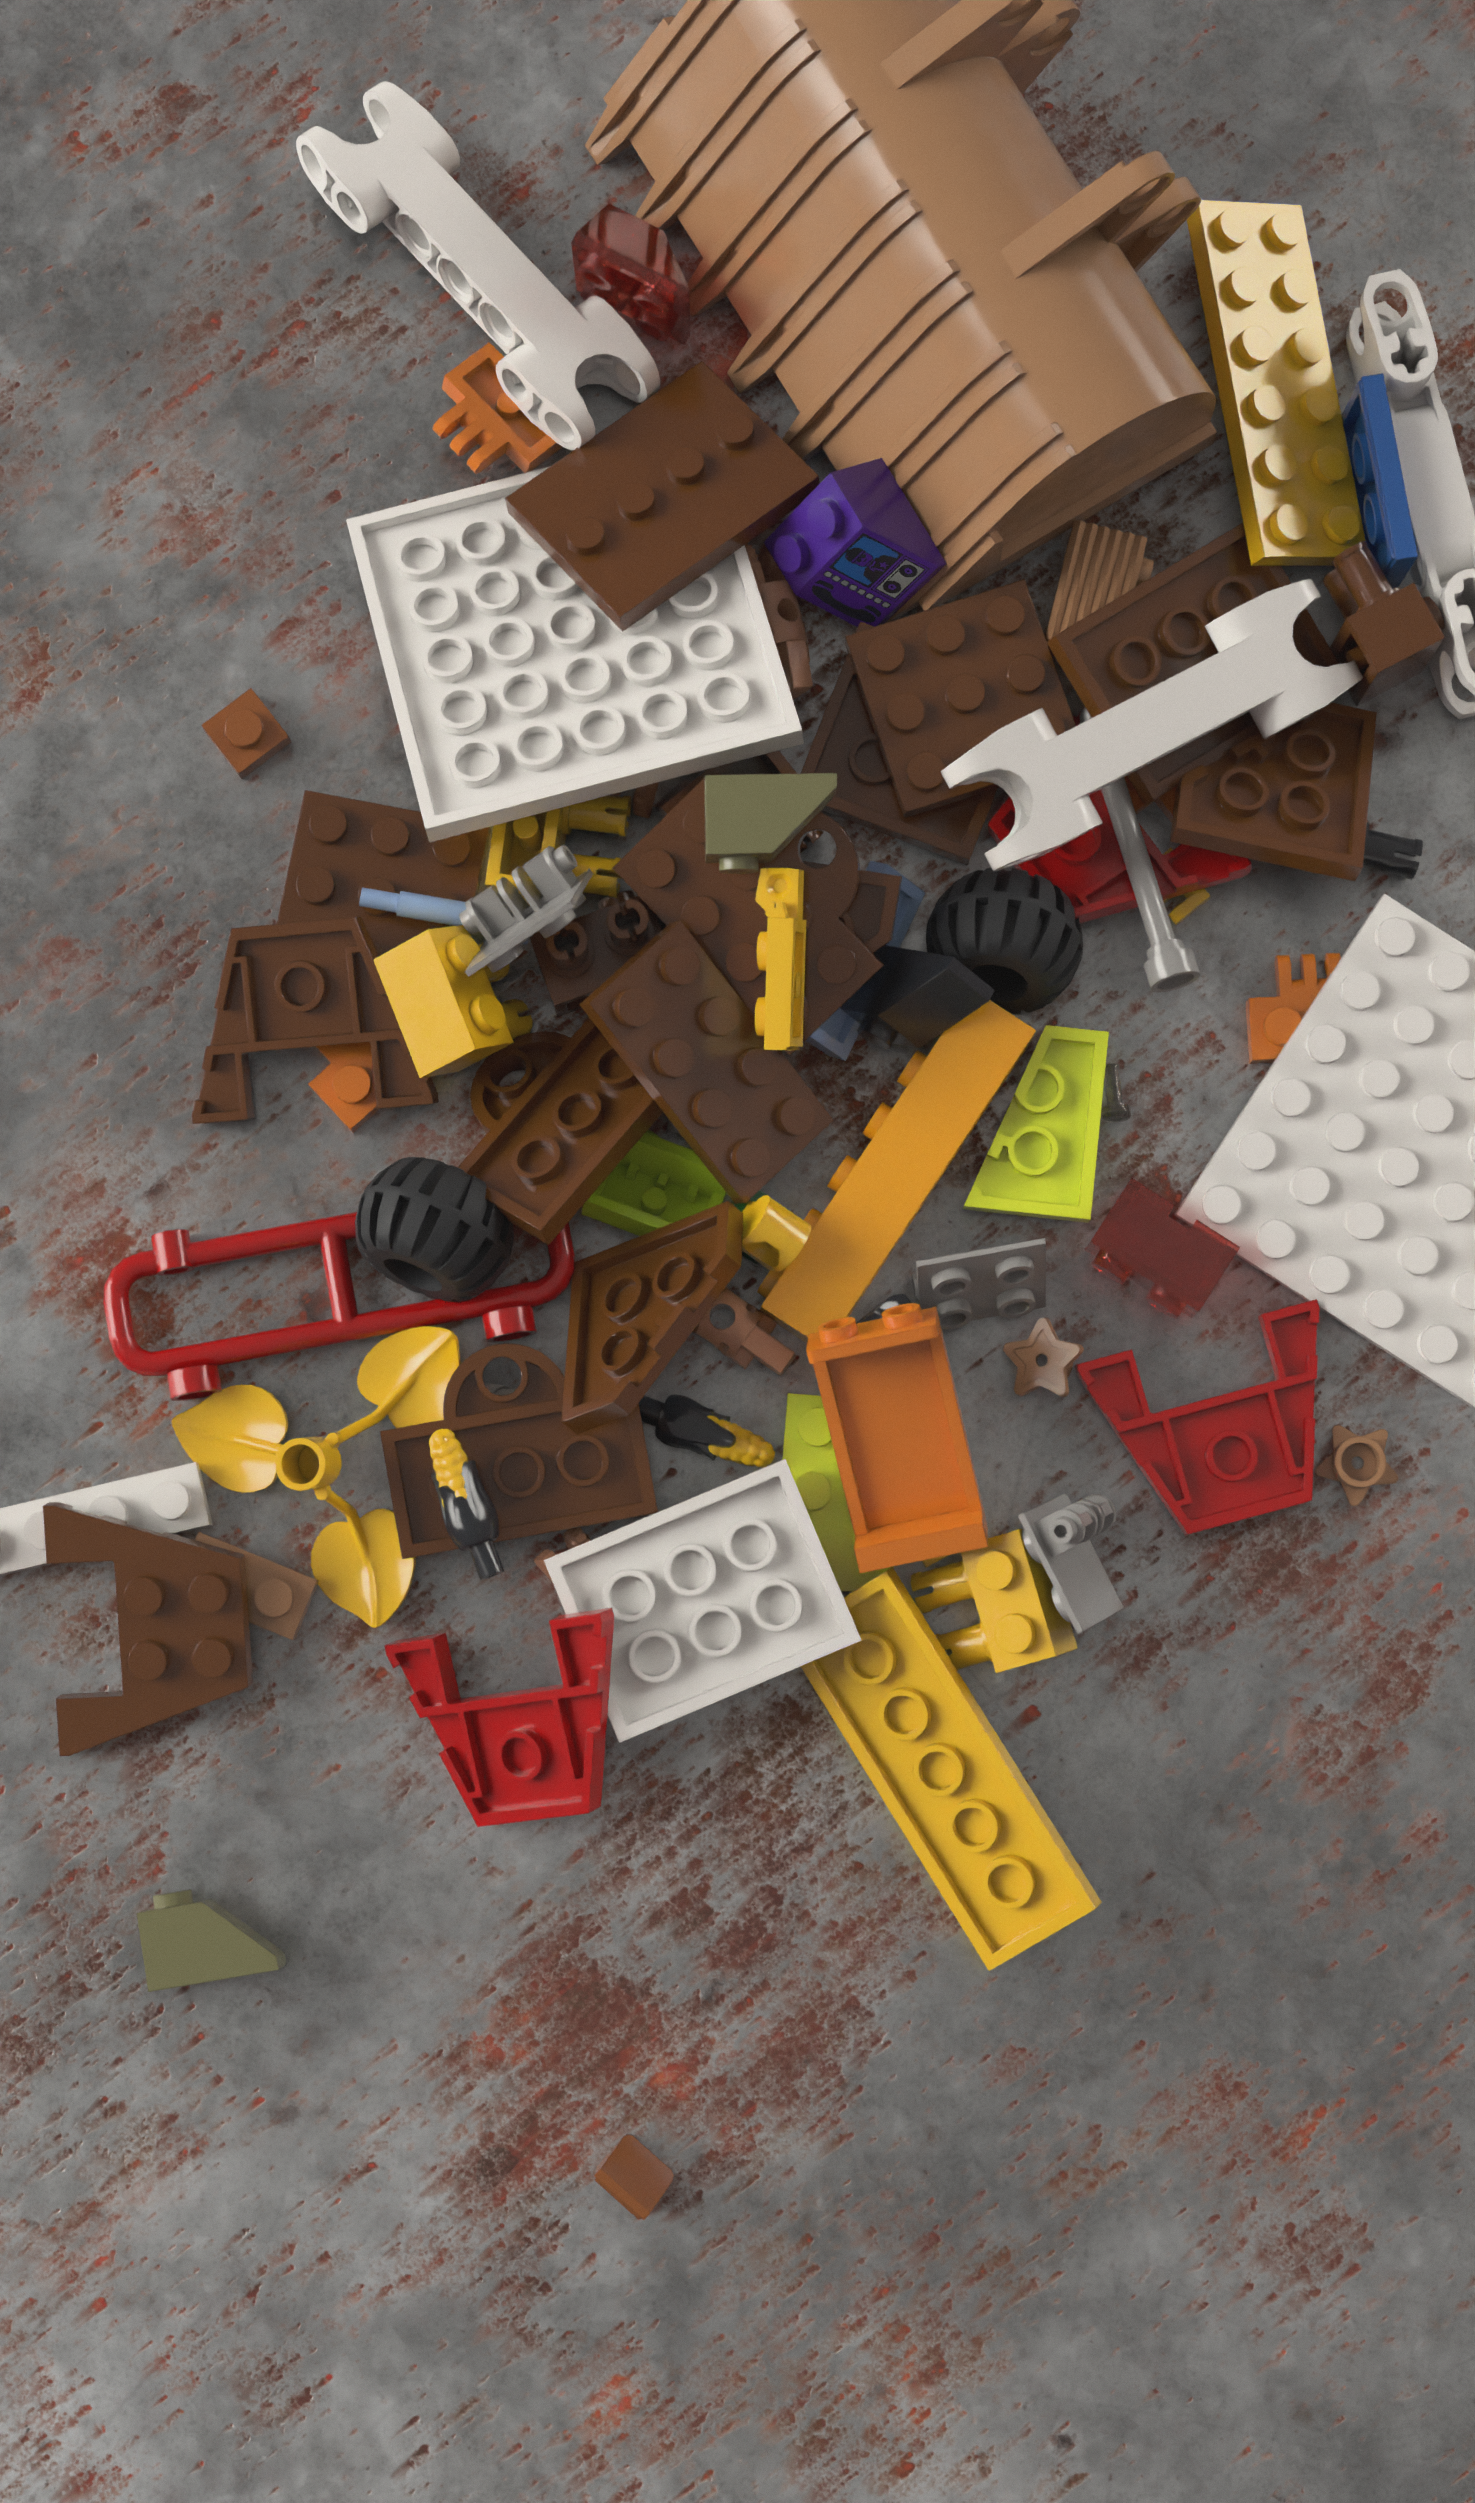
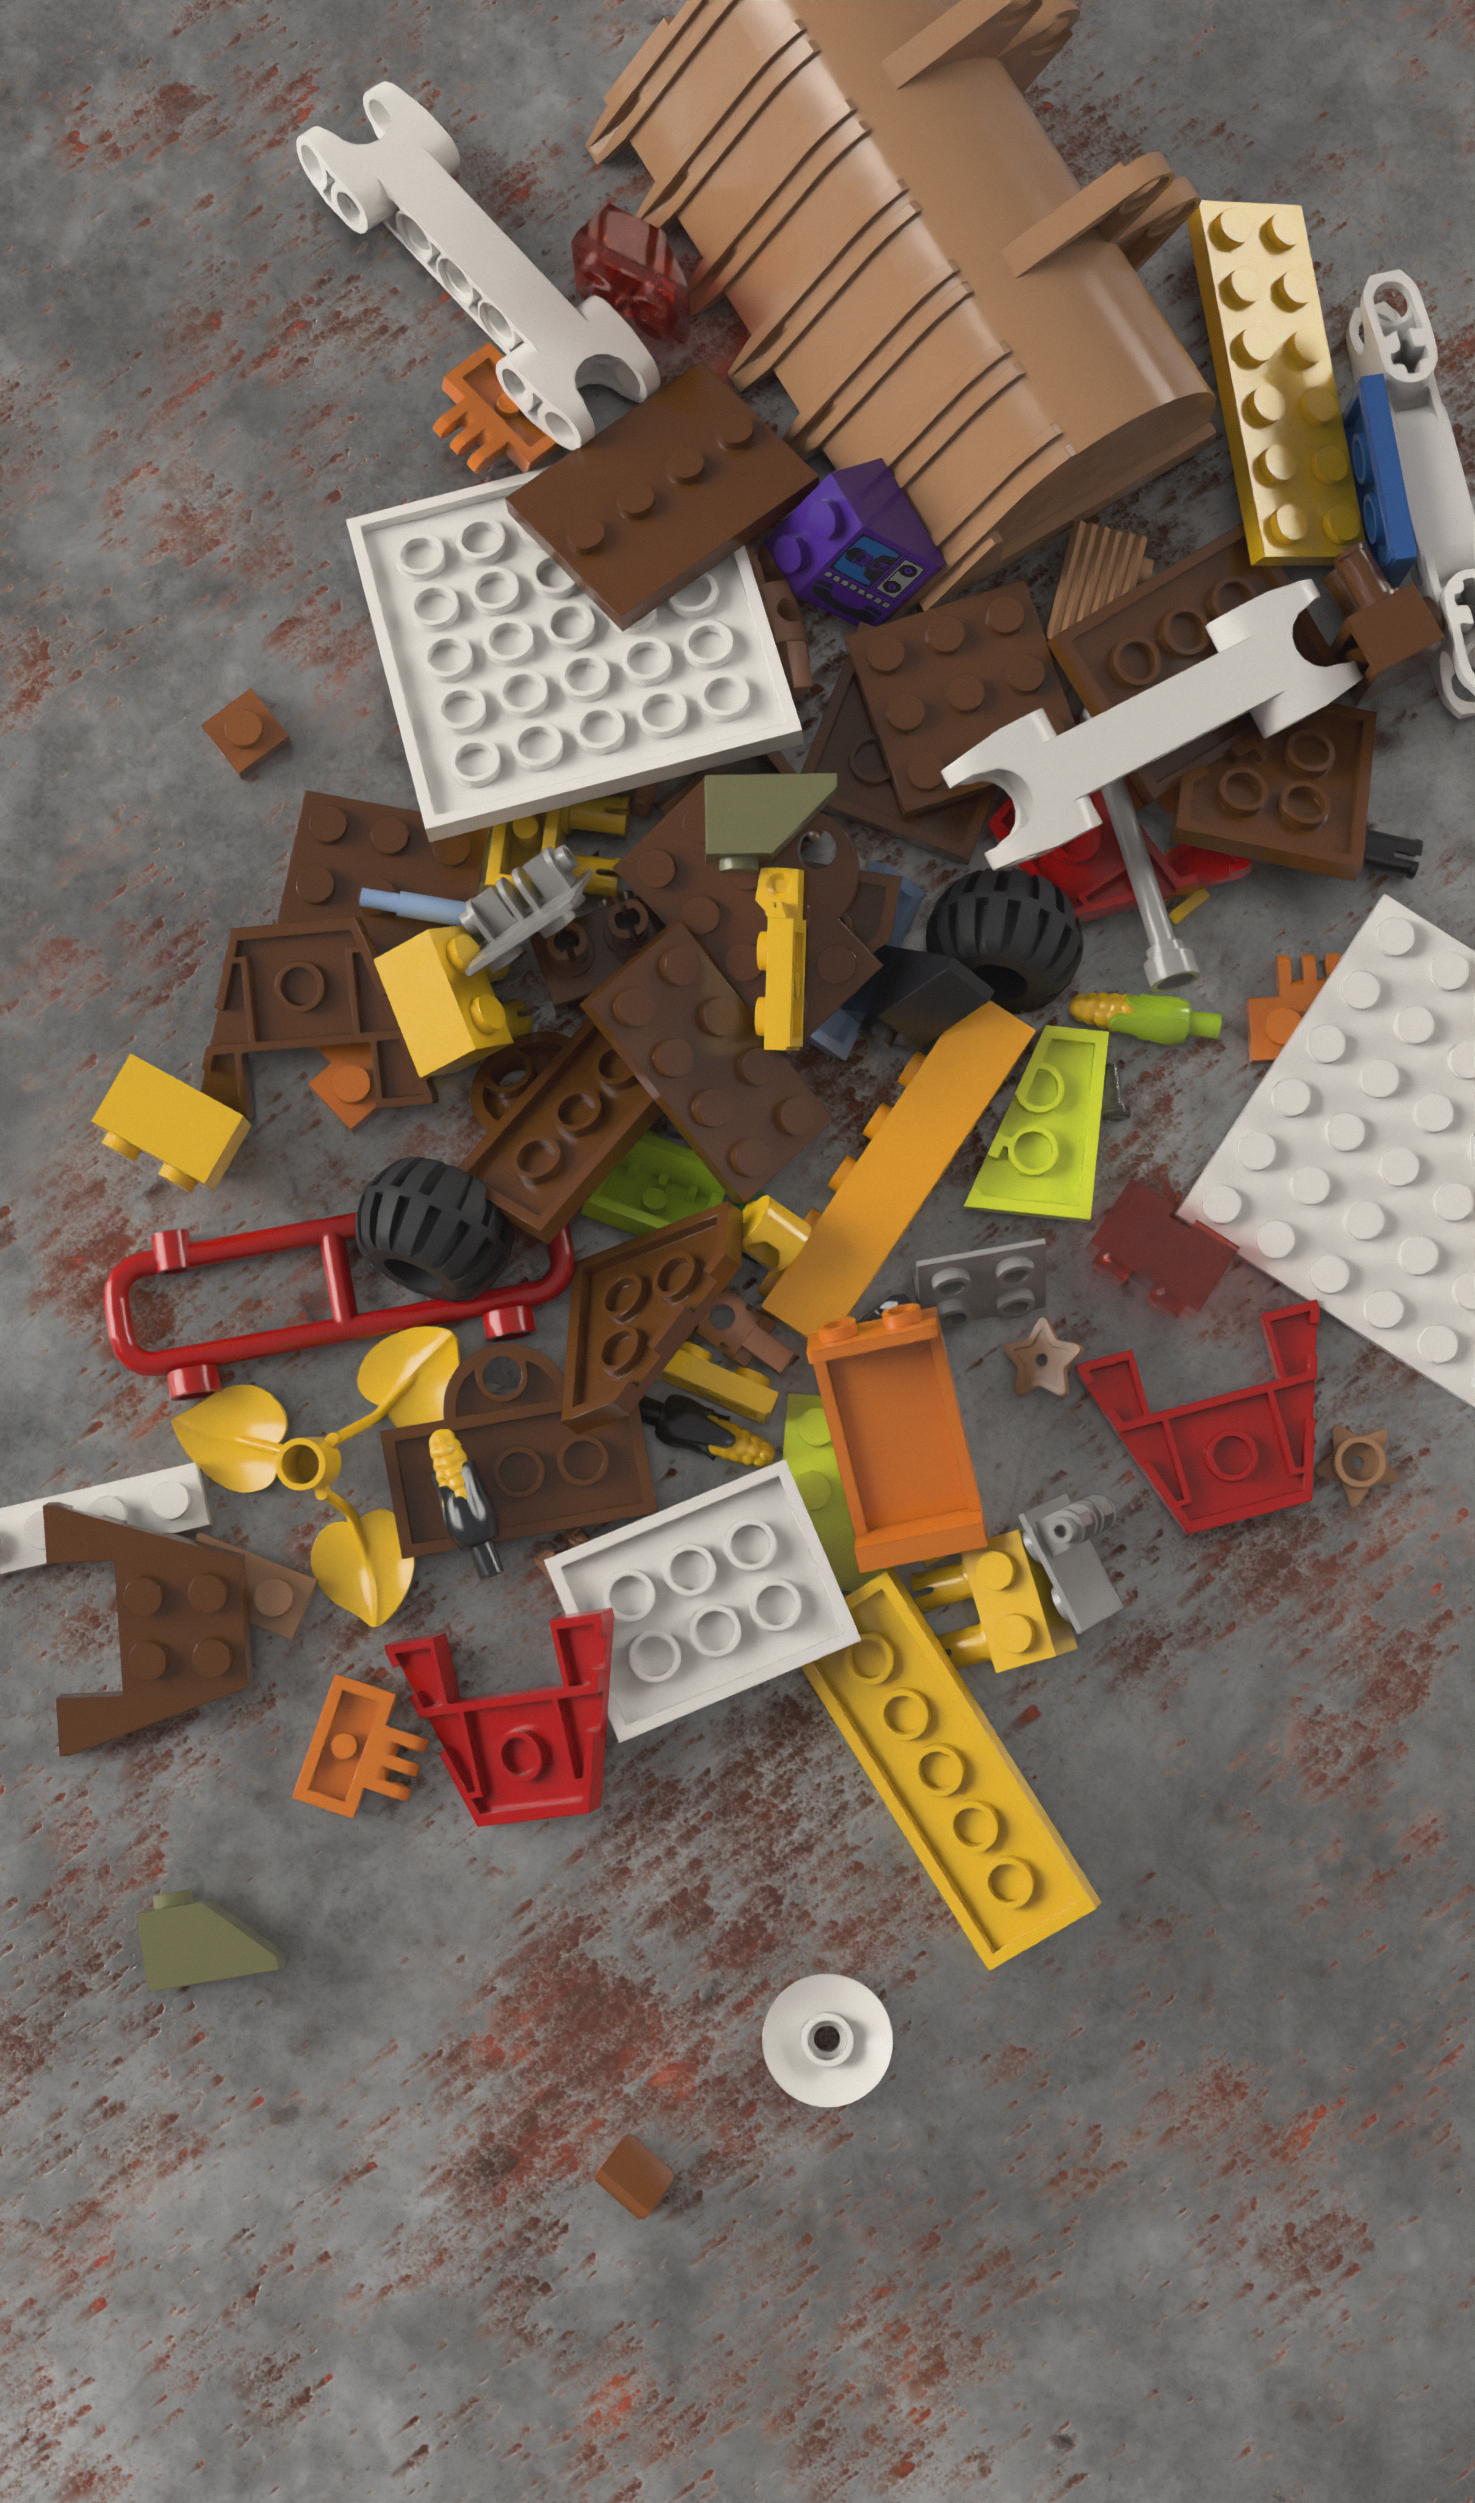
none -> yellow brick [91,1053,252,1193]
none -> orange hinge [292,1674,429,1819]
none -> yellow hinge [657,1341,779,1426]
none -> white dish [762,1973,893,2108]
none -> lime piece [1069,992,1222,1046]

